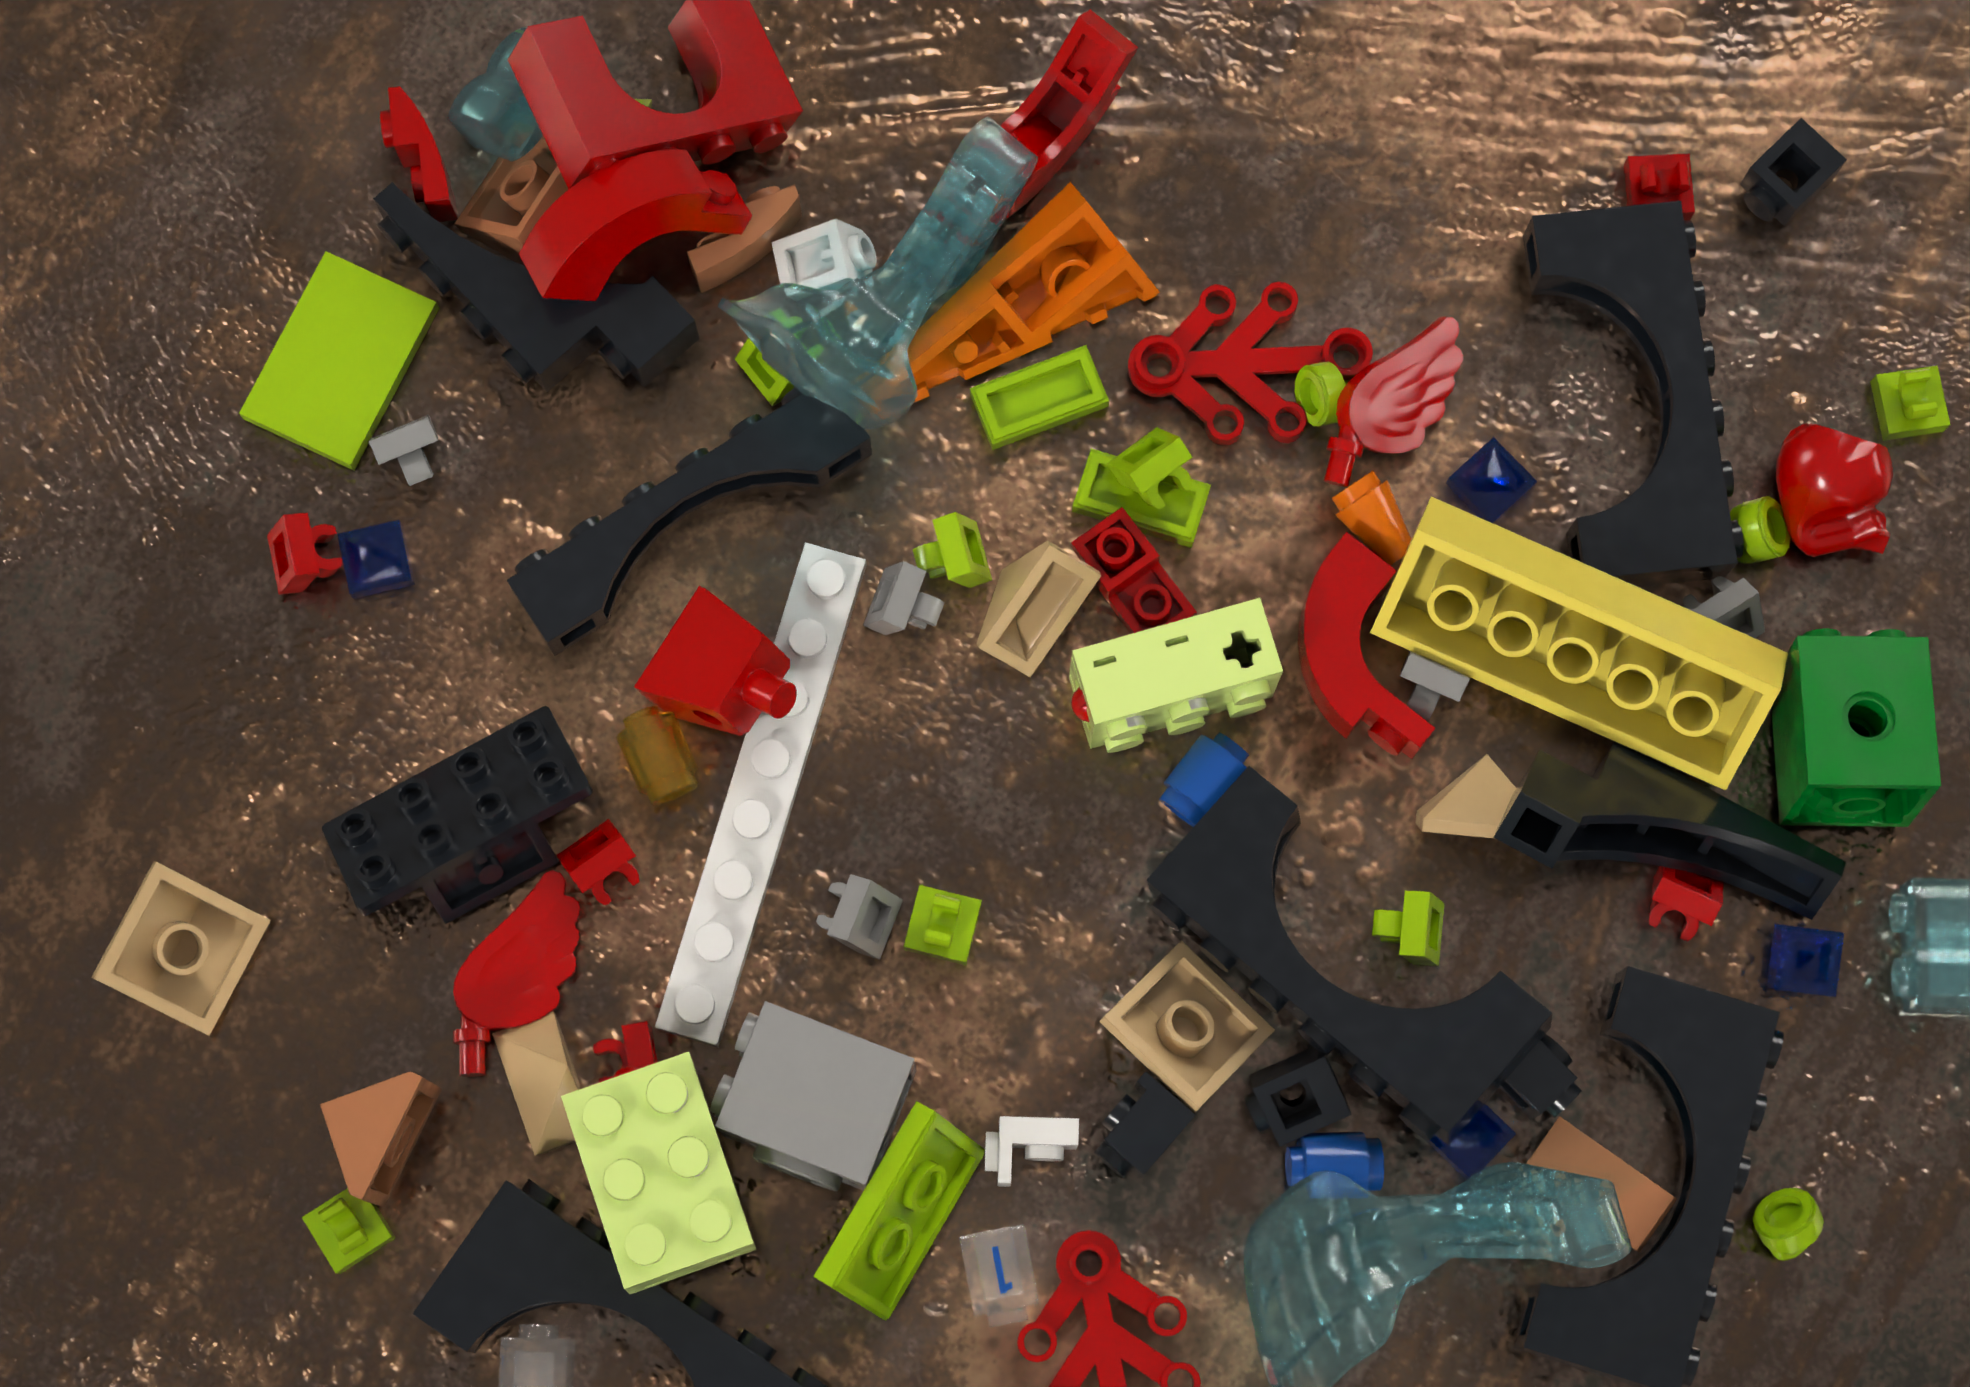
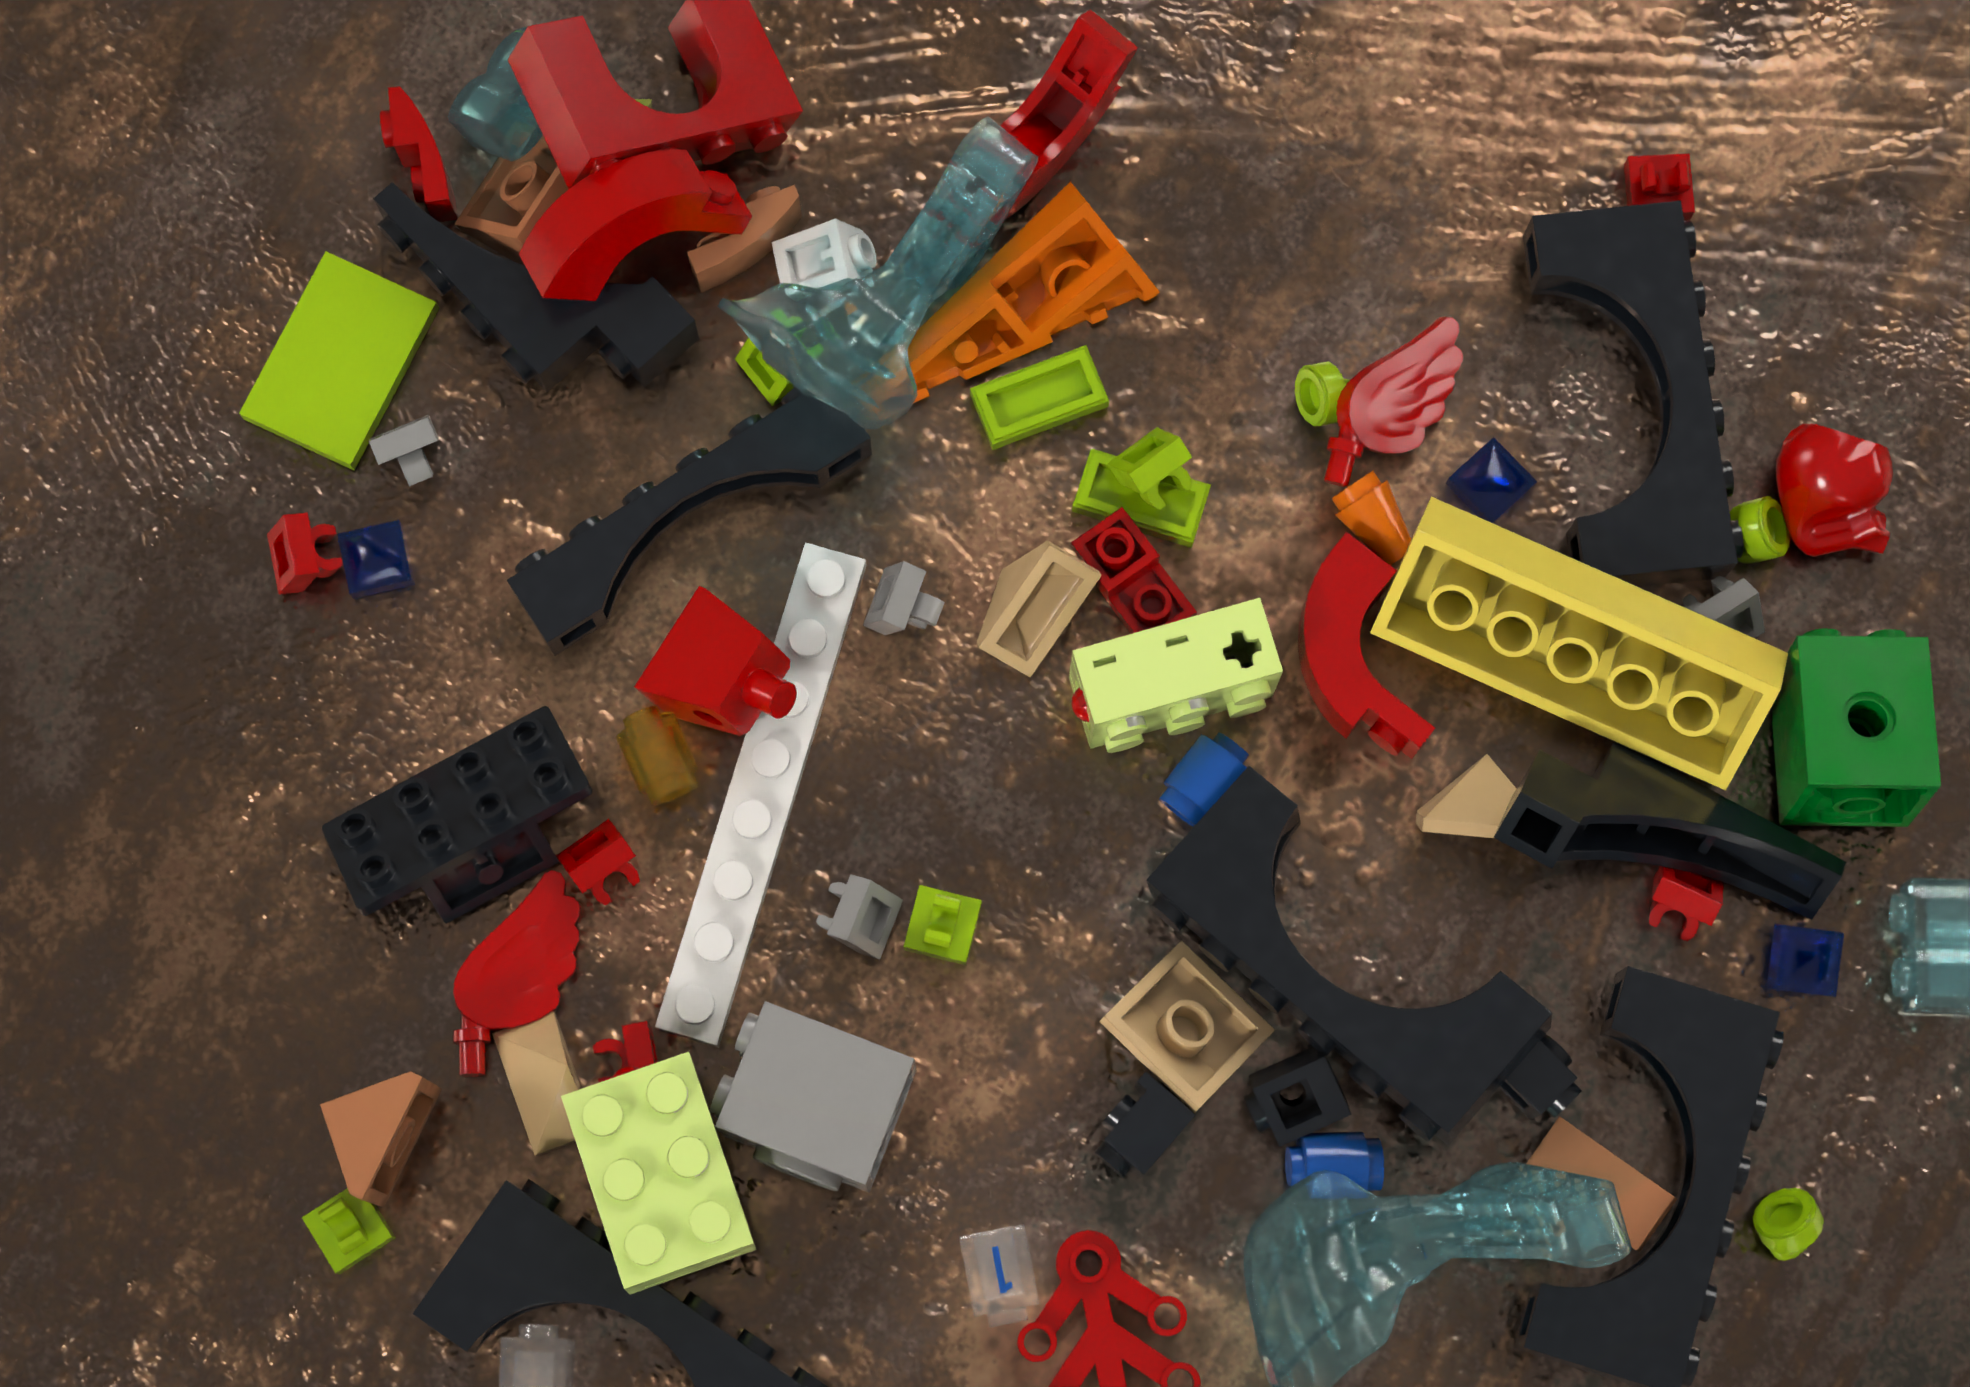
tan slope [91,861,271,1036] -> none
lime tile [813,1101,985,1321] -> none
lime tile [912,512,992,588] -> none
white bracket [985,1116,1079,1187] -> none
red plant [1128,282,1373,446] -> none
lime tile [1372,890,1445,966] -> none
light grey tile [1400,651,1470,722] -> none
clear blue tile [1424,1104,1516,1182] -> none
black brick [1740,118,1847,226] -> none
lime tile [1870,365,1951,441] -> none

